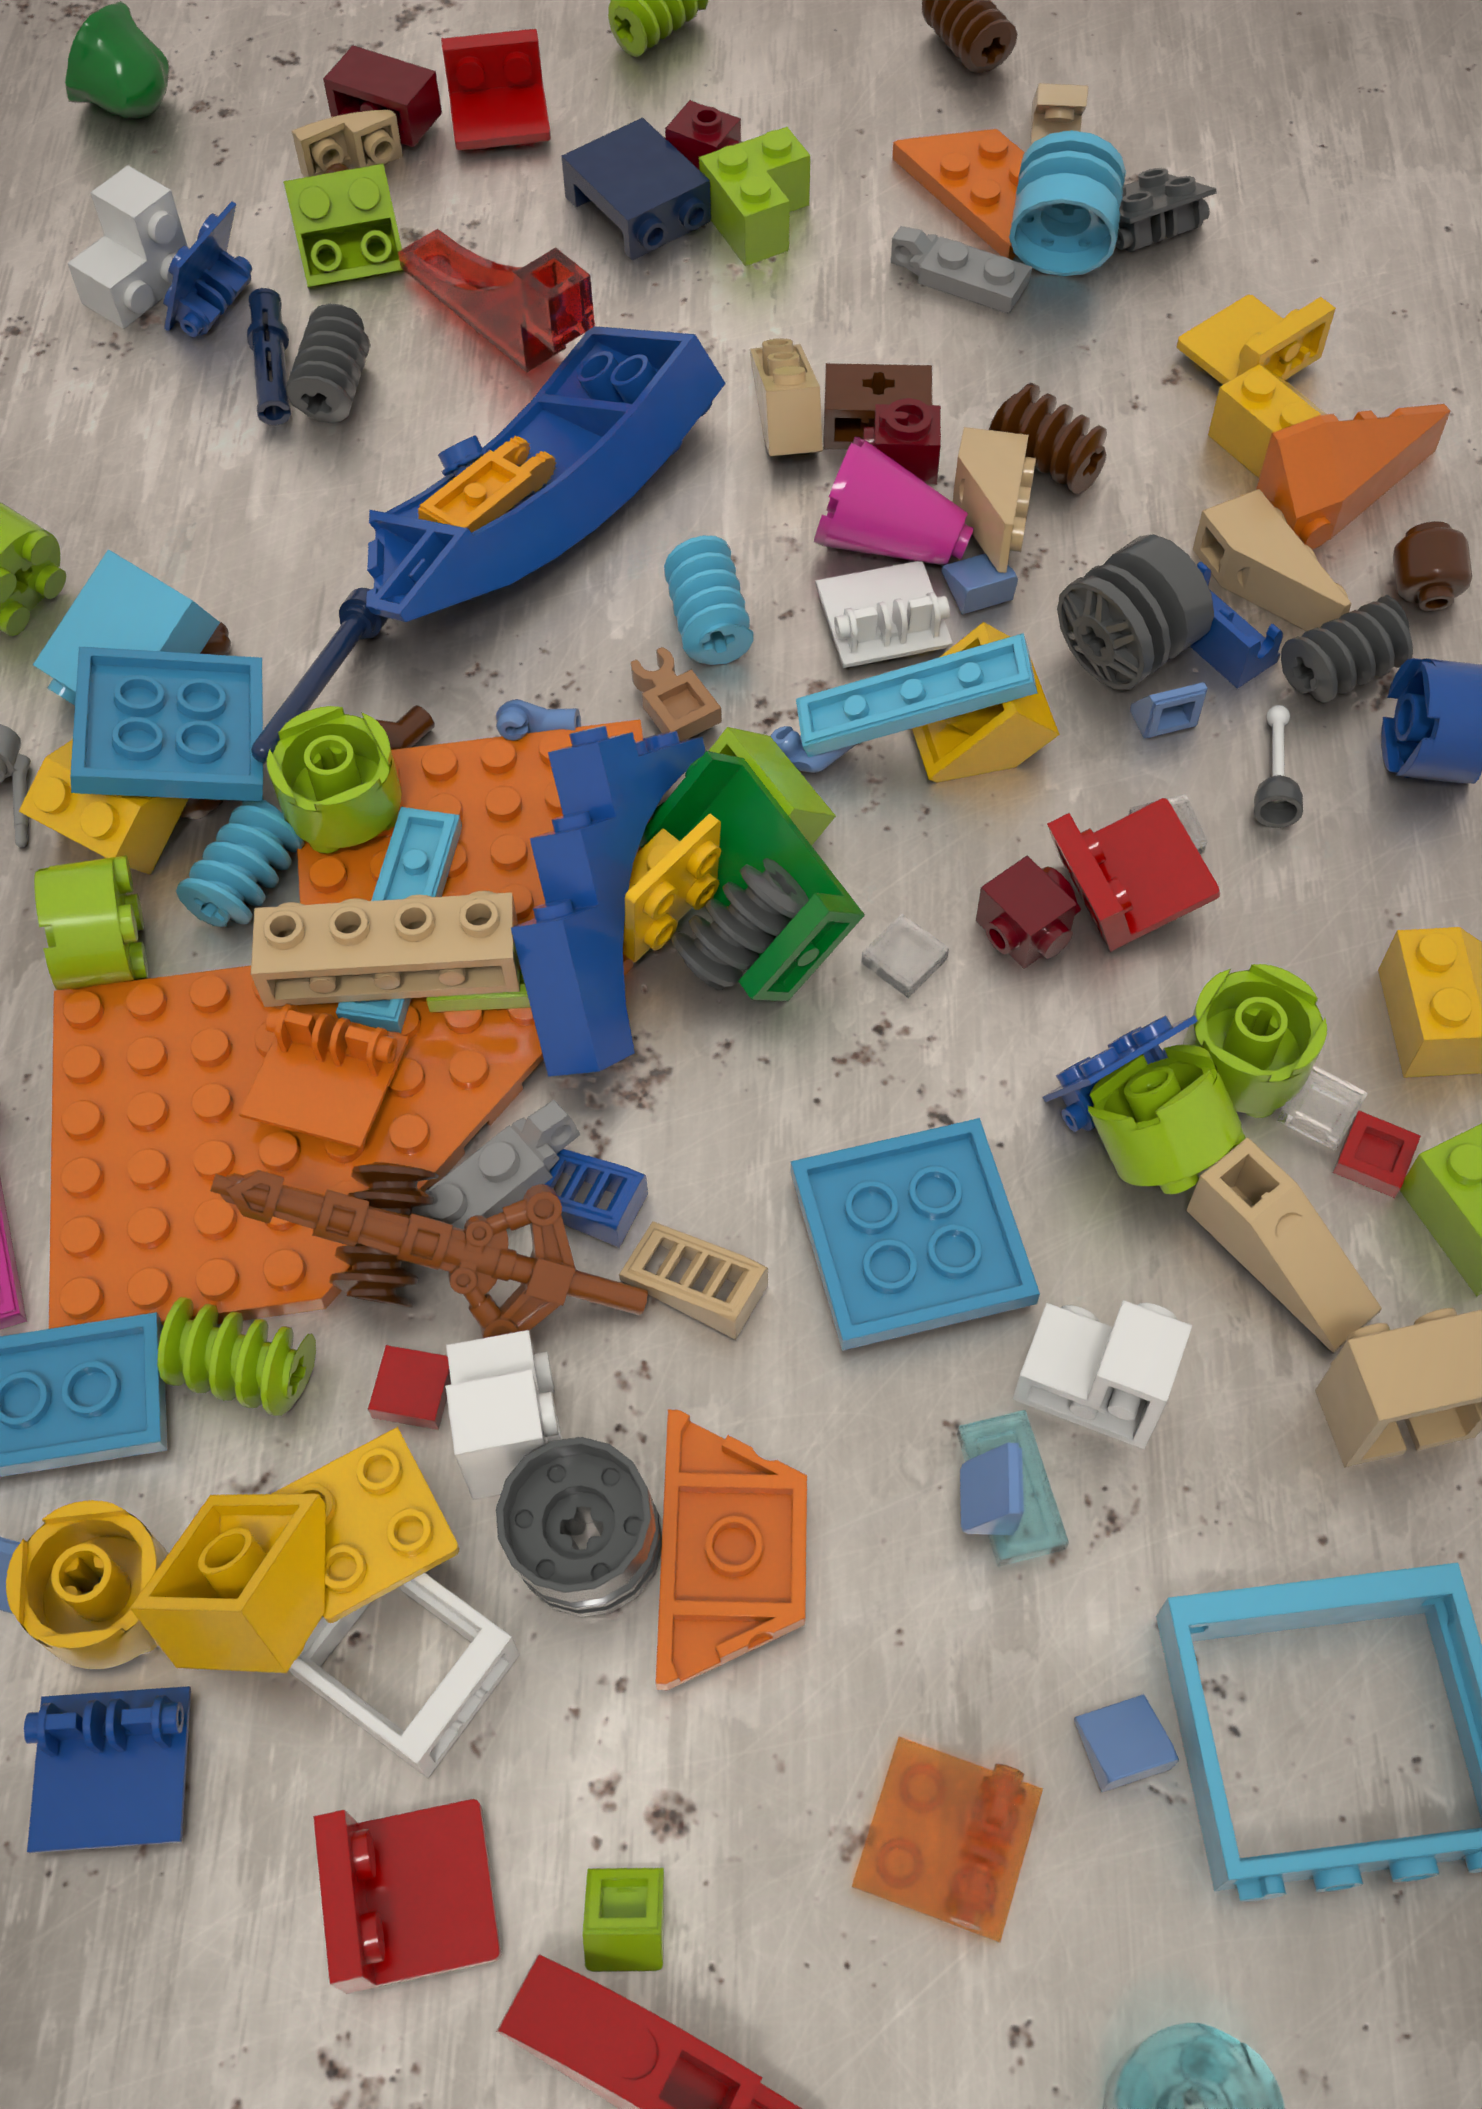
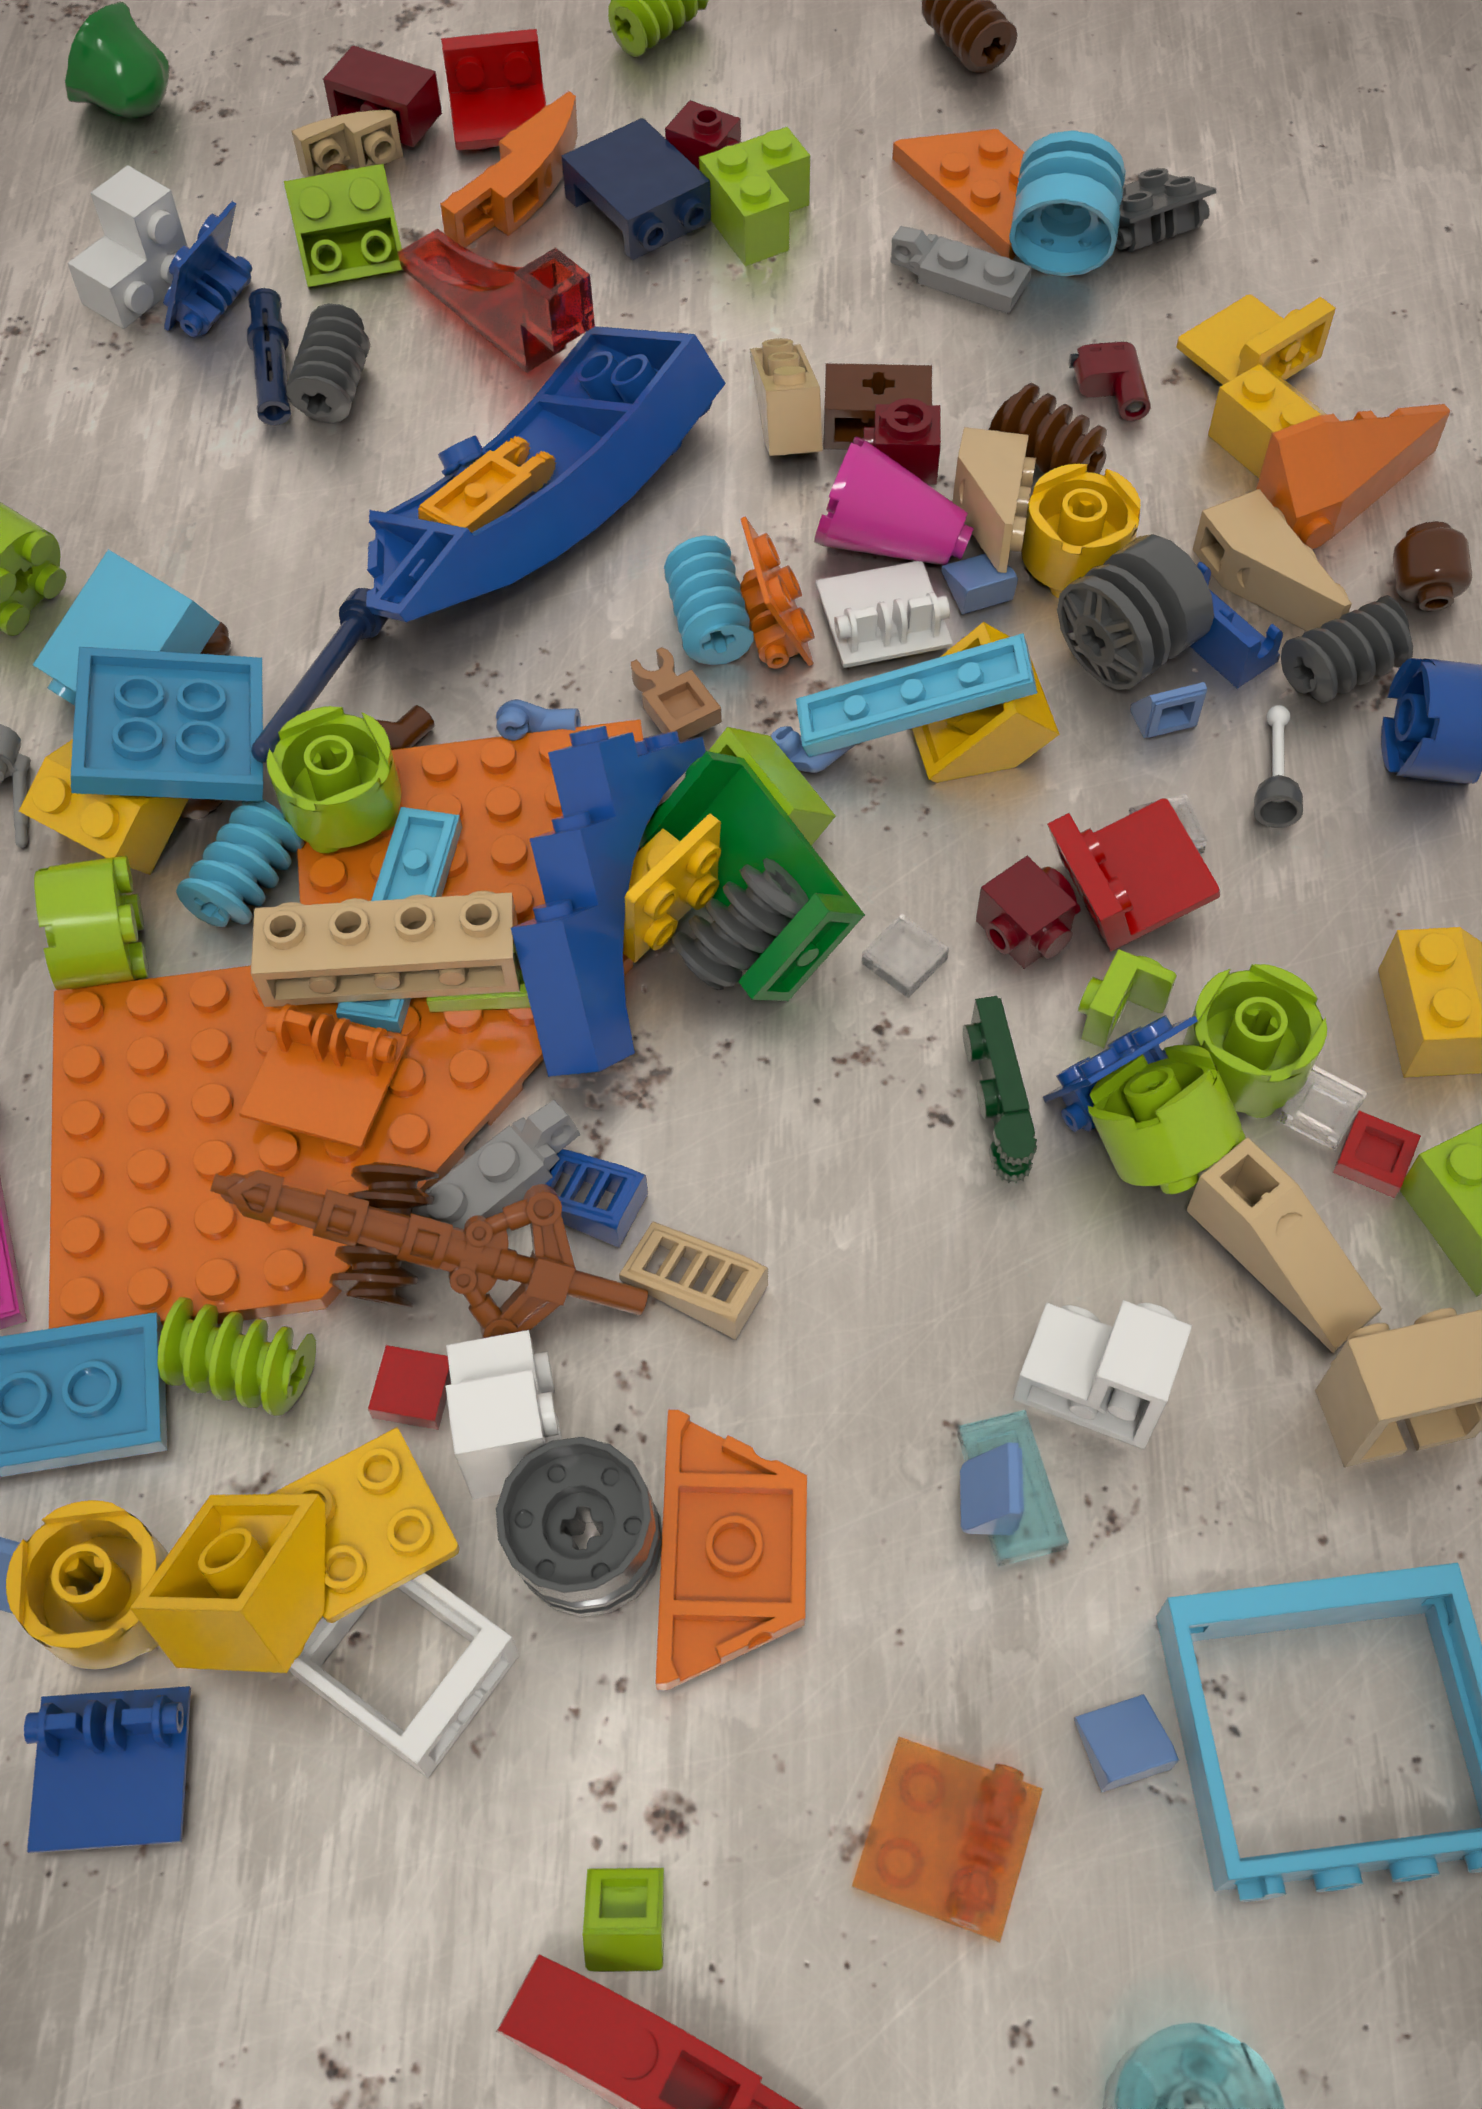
red bracket [313,1799,501,1994] -> none
dark azure plate [790,1118,1040,1351] -> none
tan slope [1031,83,1088,145] -> none
none -> orange slope [440,91,578,252]
none -> orange hinge [740,516,815,669]
none -> dark green hinge [963,996,1037,1183]
none -> yellow brick [1021,464,1141,598]
none -> dark red piece [1069,341,1151,421]
none -> lime bracket [1078,949,1177,1049]

